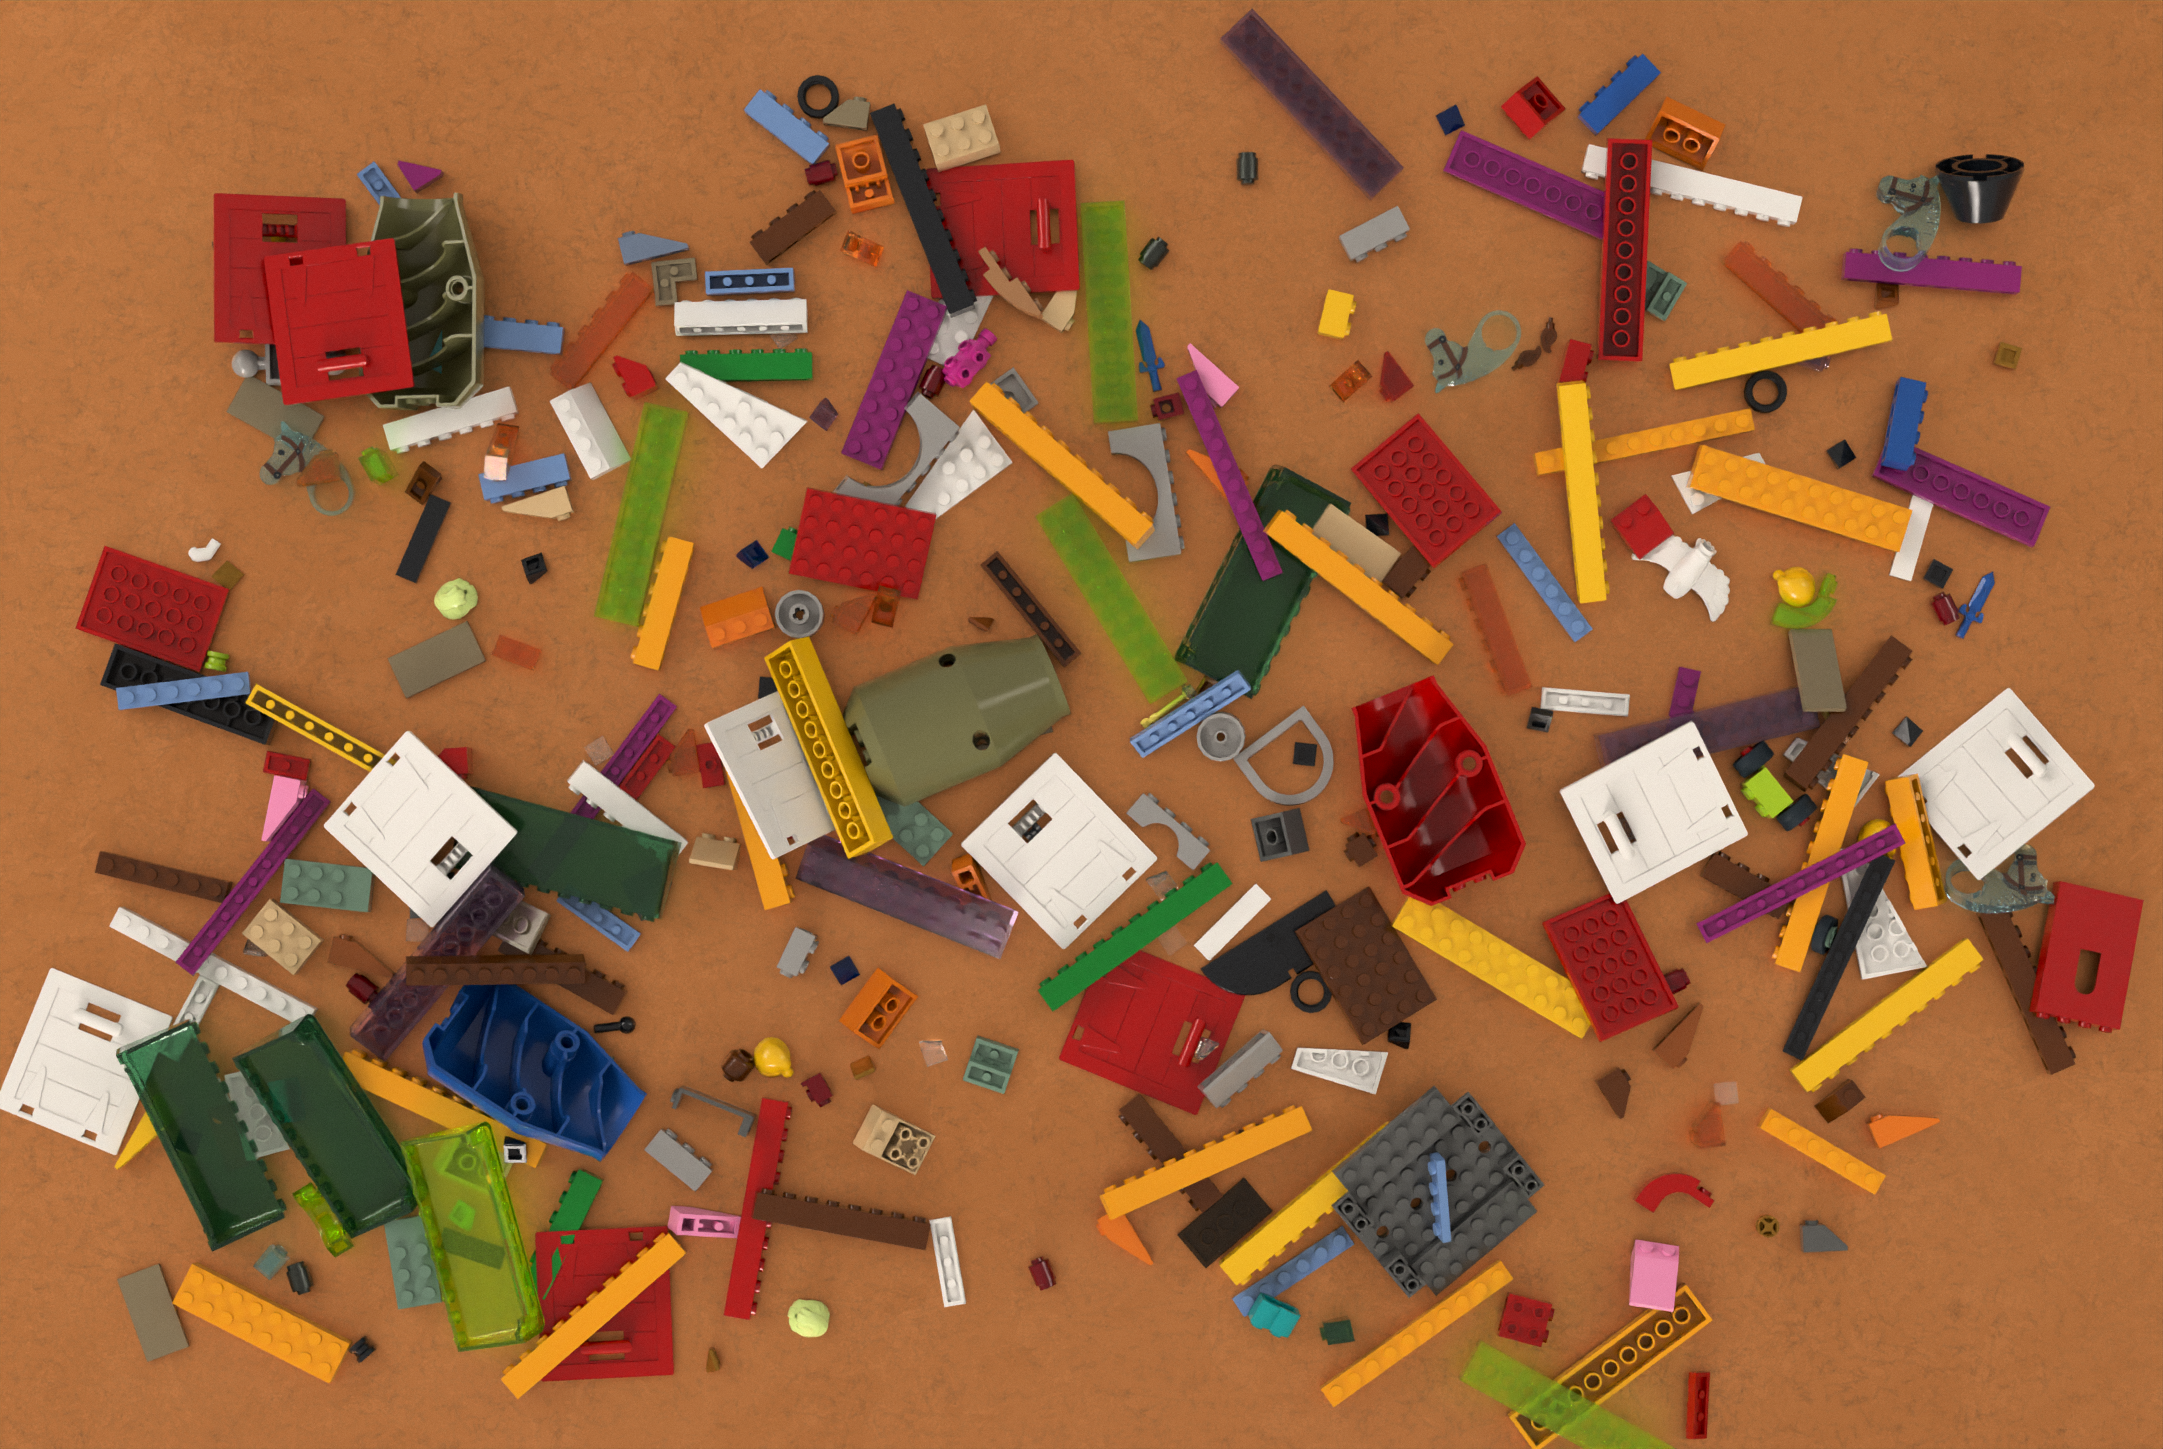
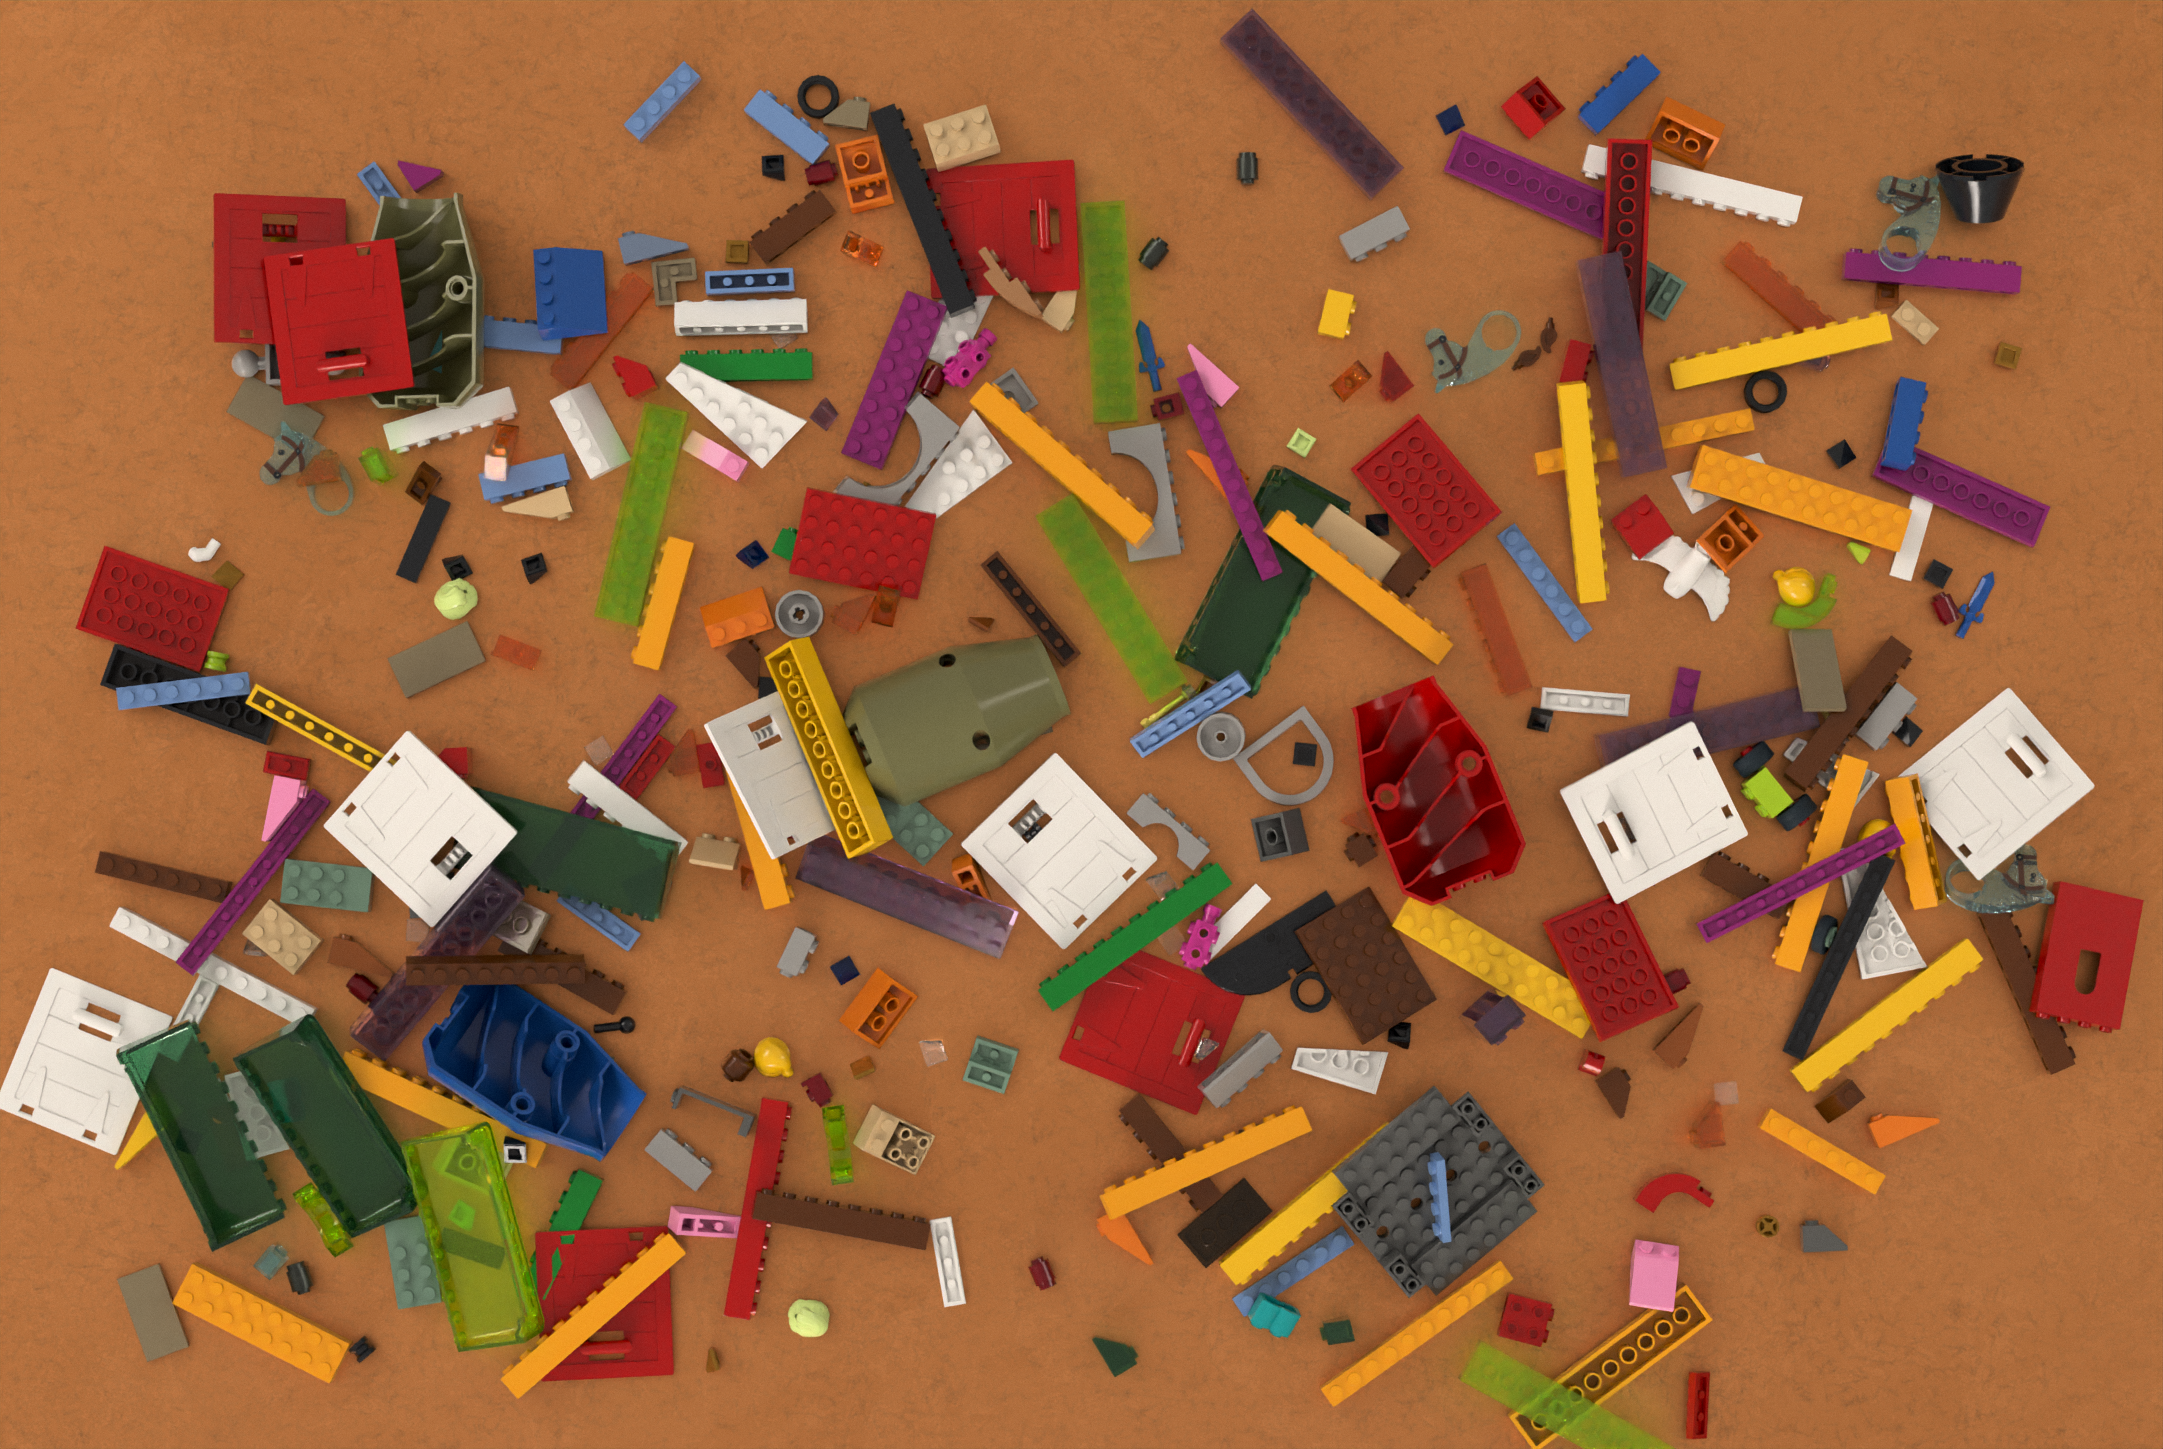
none -> black slope [442,555,473,581]
none -> blue slope [533,247,608,341]
none -> medium blue brick [623,61,702,143]
none -> bright pink slope [682,430,749,482]
none -> reddish brown slope [725,638,761,689]
none -> pearl gold plate [726,240,749,264]
none -> clear orange slope [740,865,754,891]
none -> black slope [762,155,785,181]
none -> clear neon green arch [822,1105,854,1185]
none -> clear green slope [1092,1335,1139,1377]
none -> dark pink brick [1179,903,1222,970]
none -> yellowish green tile [1286,428,1317,458]
none -> brick [1458,988,1526,1046]
none -> brick [1575,251,1667,477]
none -> red leg [1577,1049,1606,1076]
none -> orange slope [1696,504,1765,573]
none -> lime slope [1846,542,1871,565]
none -> light grey brick [1854,682,1918,751]
none -> tan plate [1891,300,1939,346]

